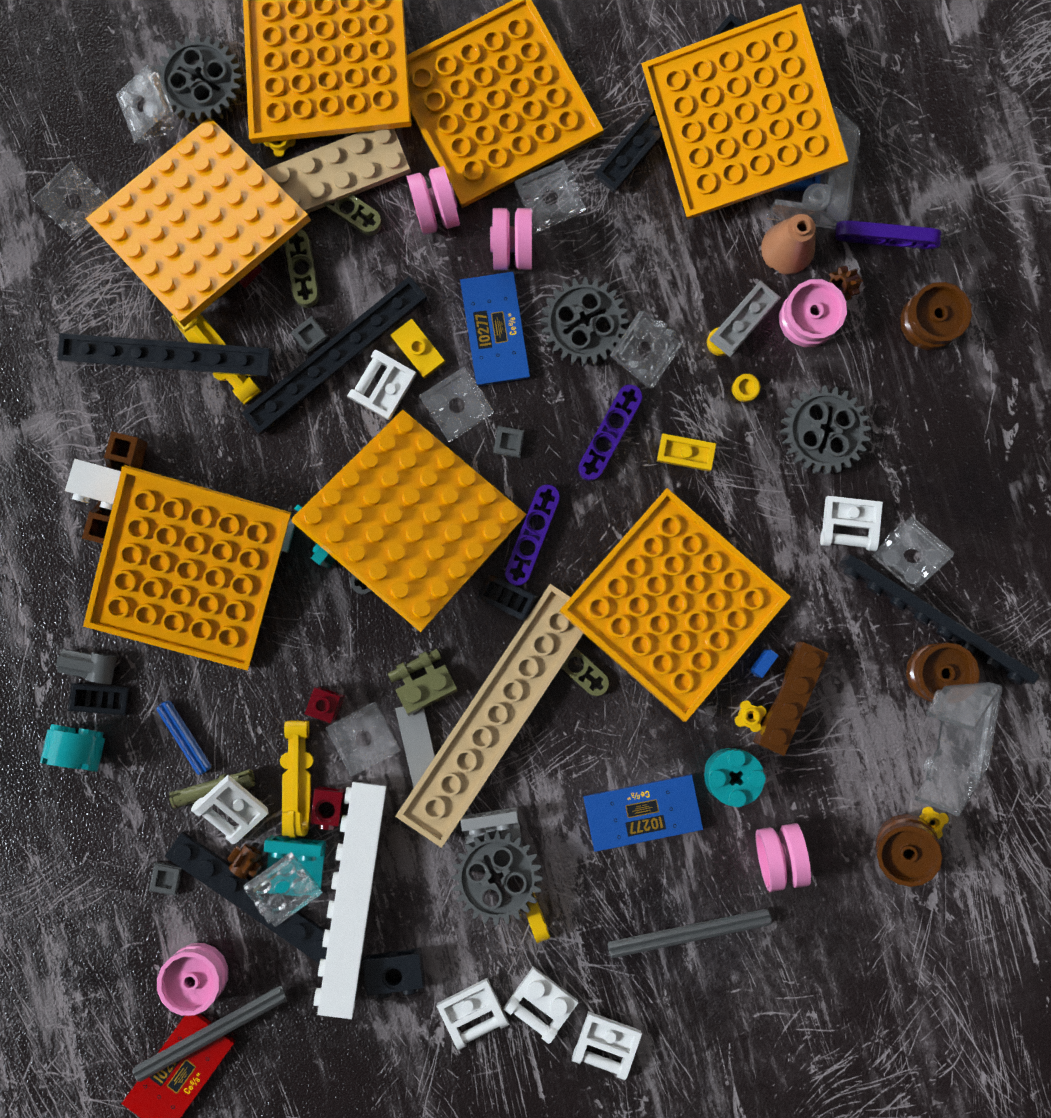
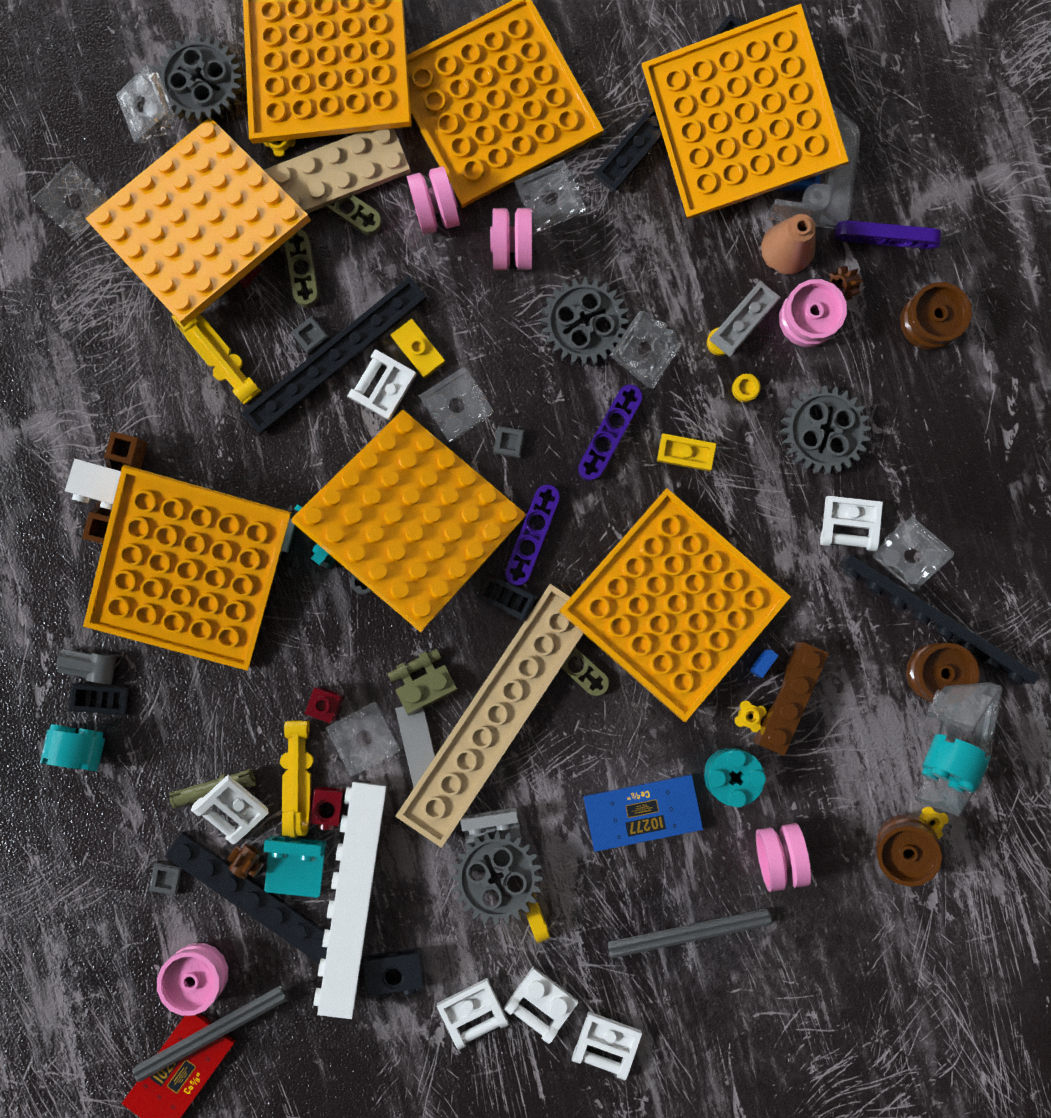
black plate [57,333,273,377] -> none
blue axle [156,701,211,775] -> none
clear piece [243,852,323,927] -> none
blue tile [460,272,530,387] -> none
none -> teal brick [921,734,991,793]

